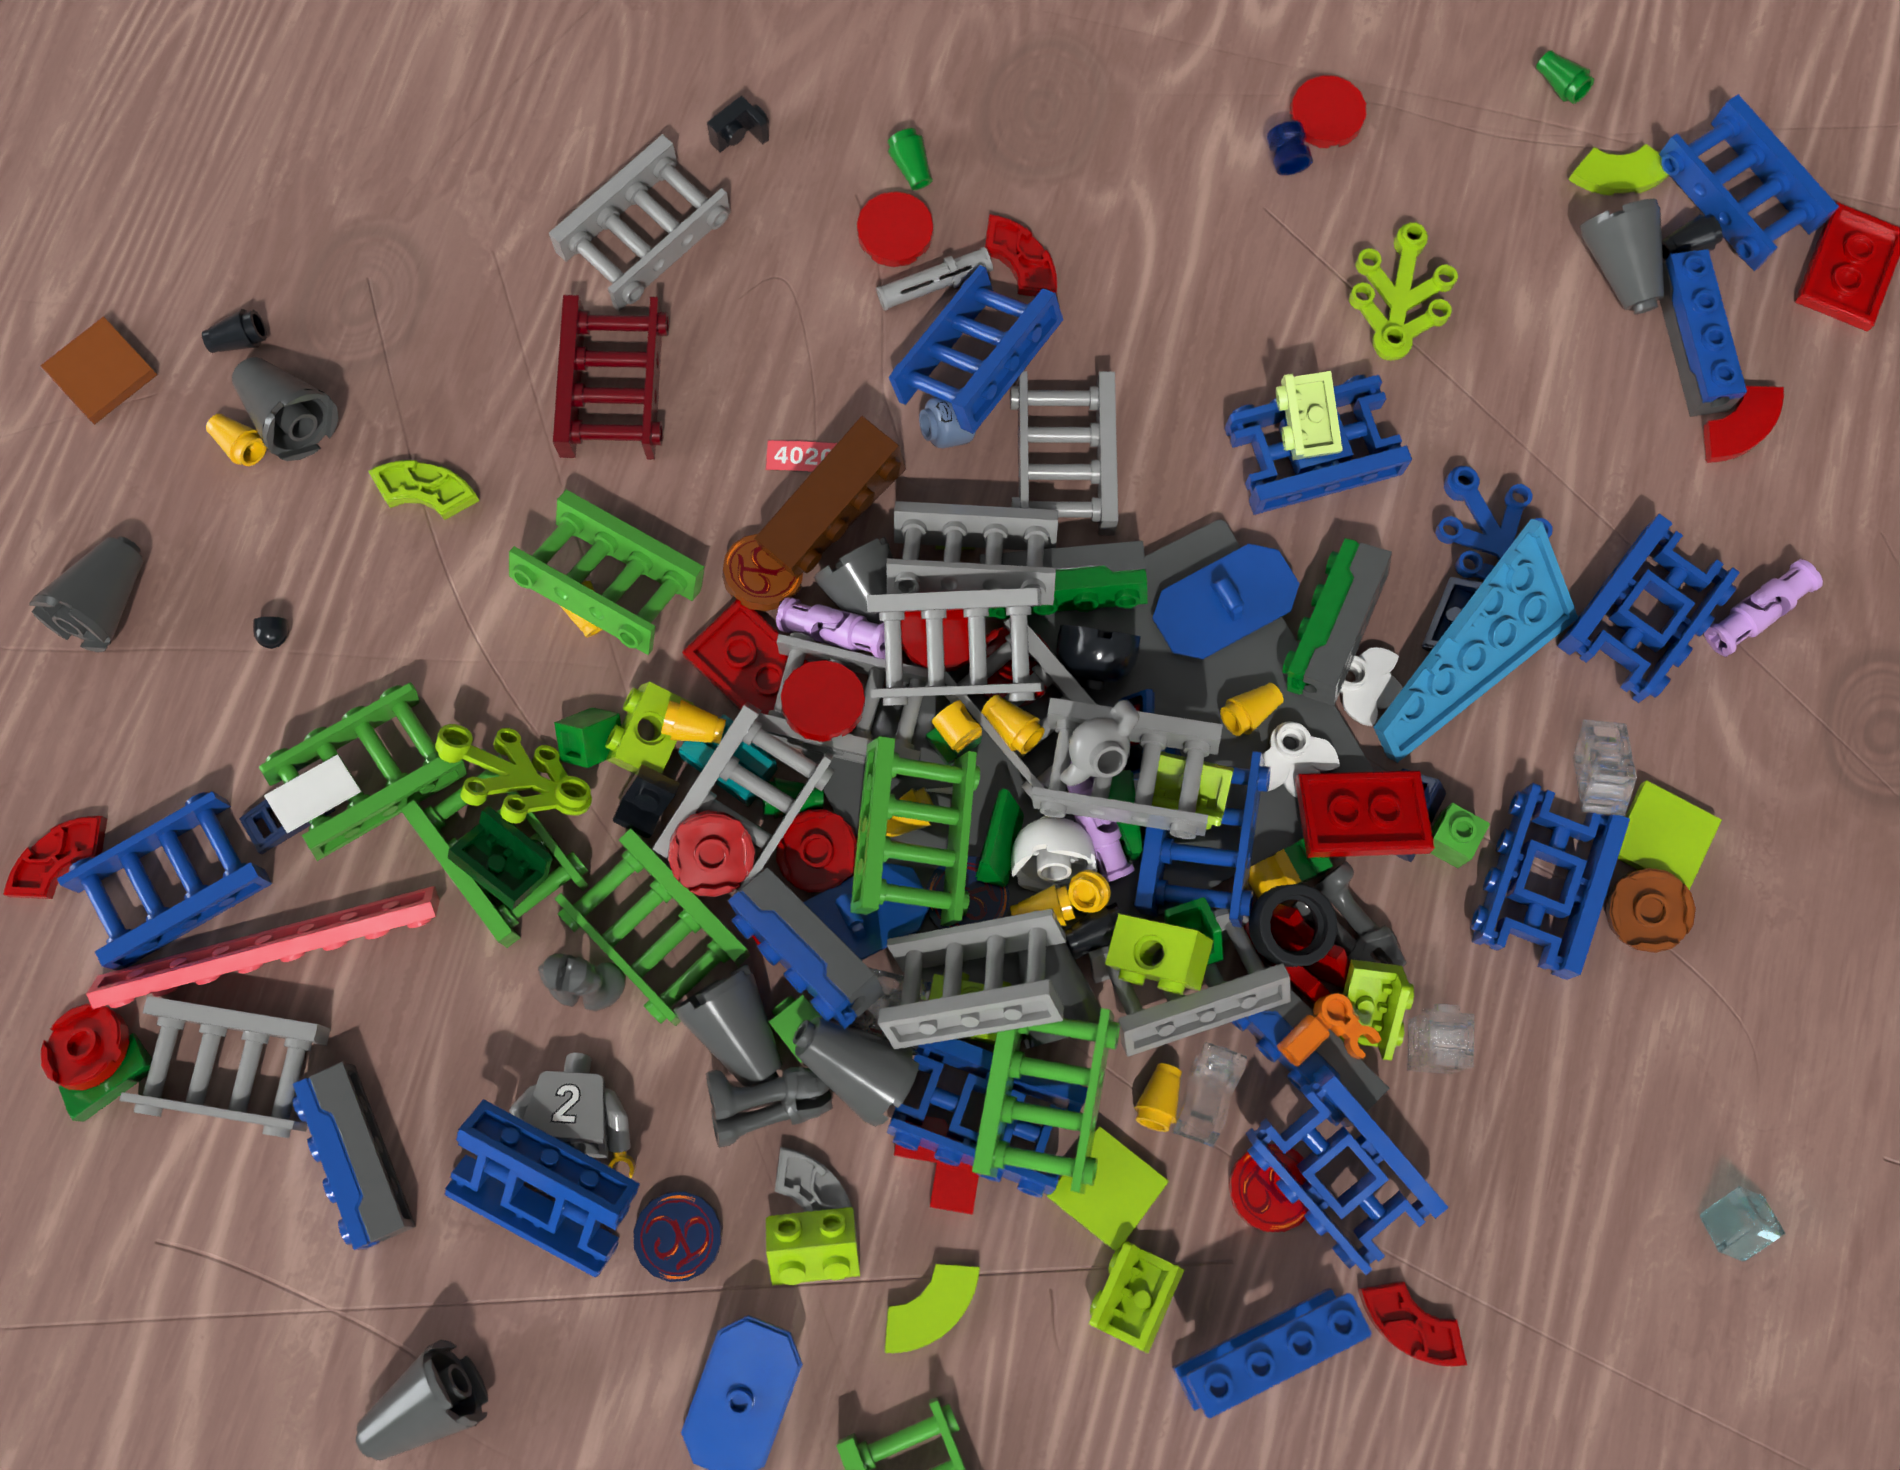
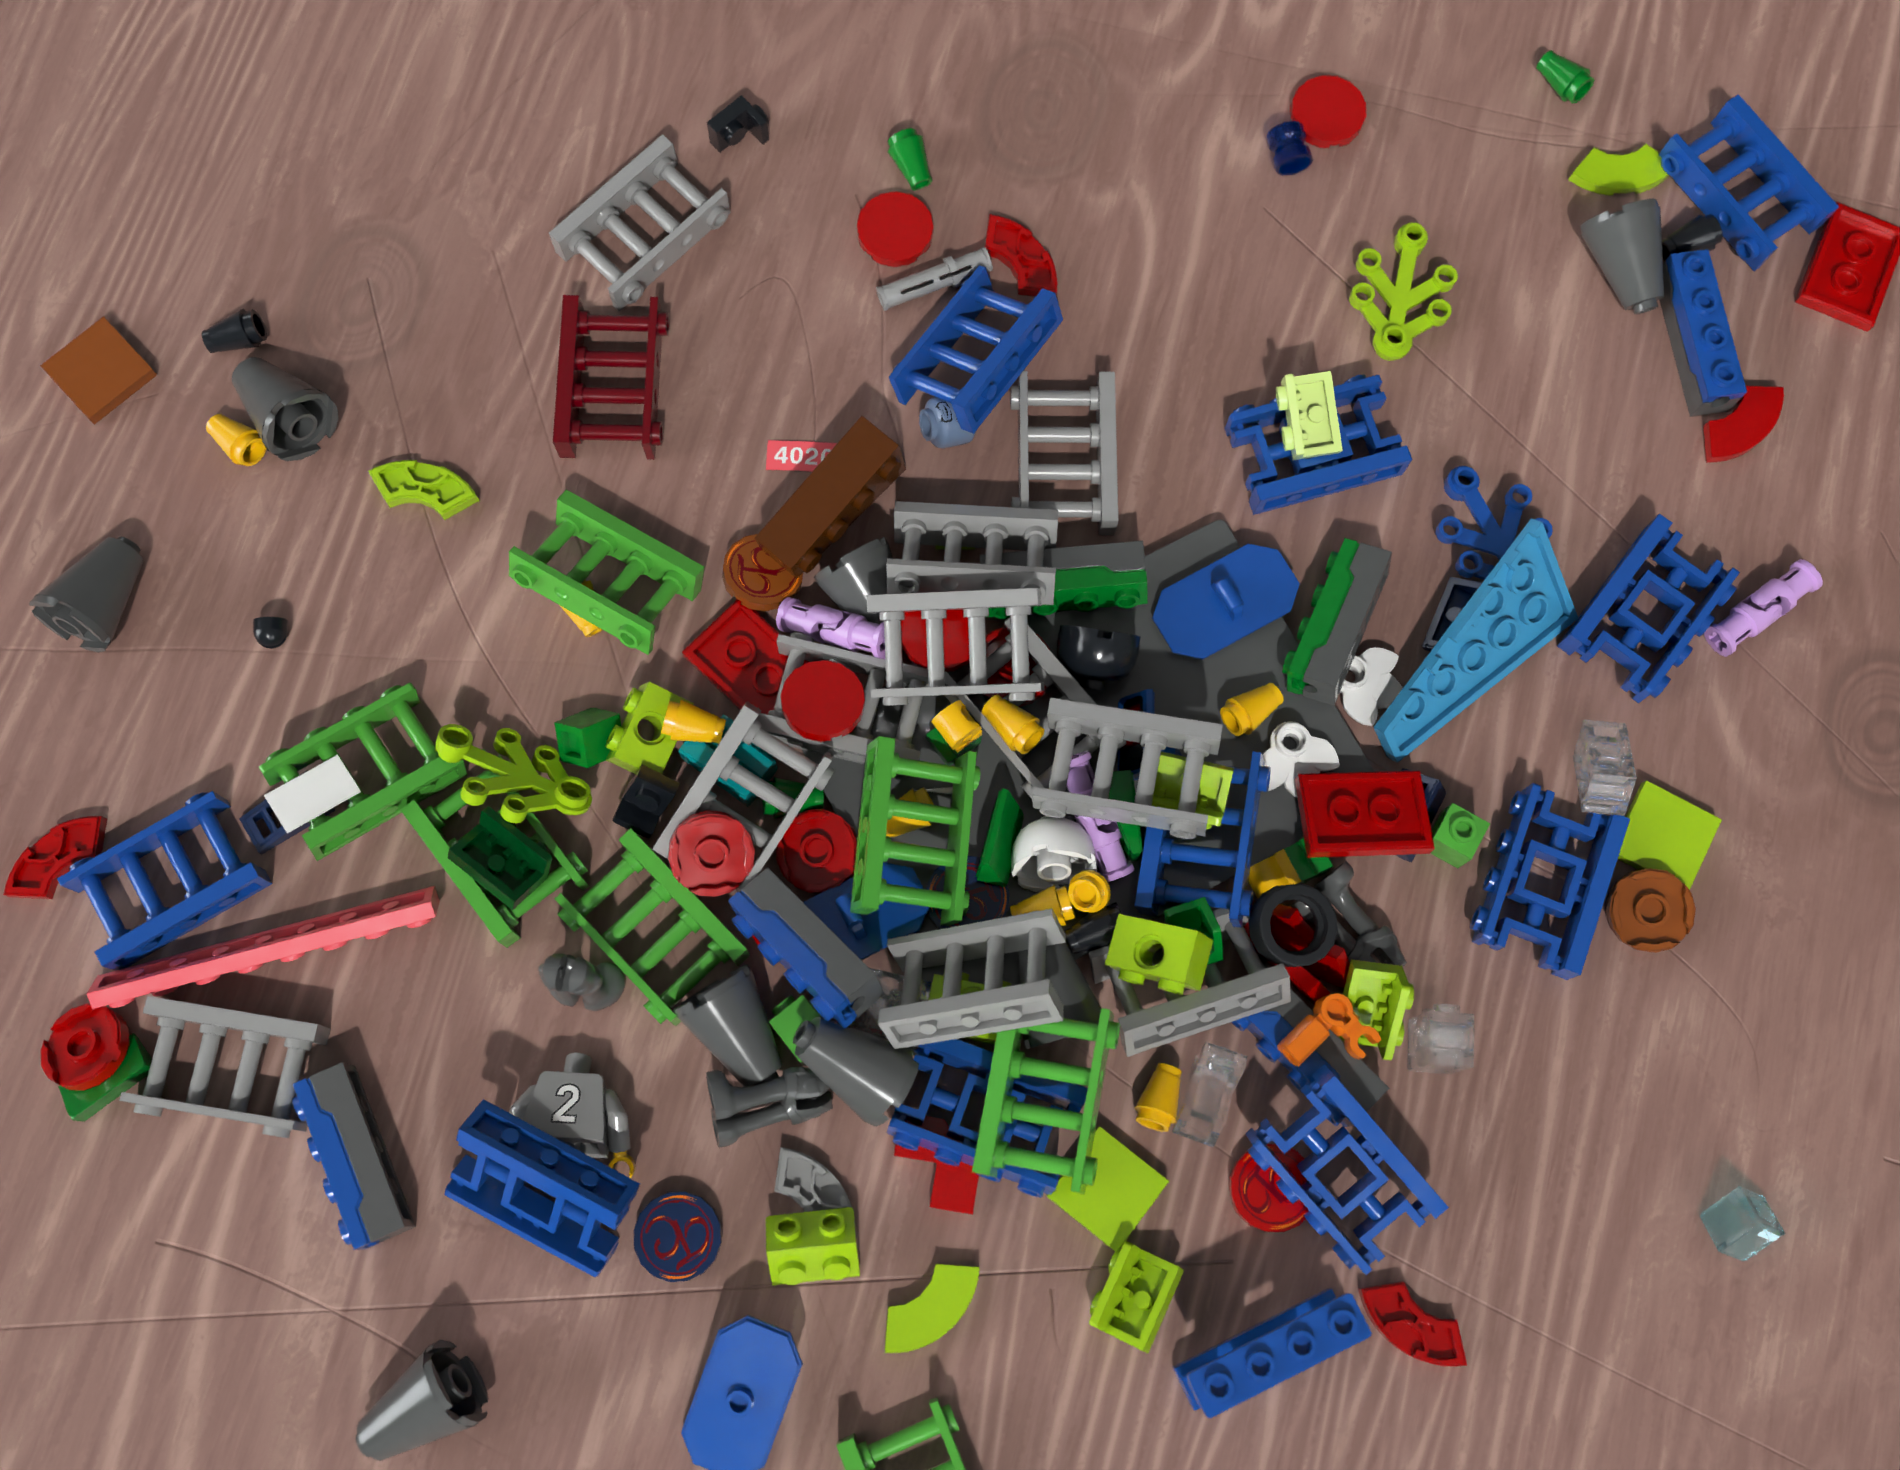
light grey piece [1060,700,1139,786] -> none

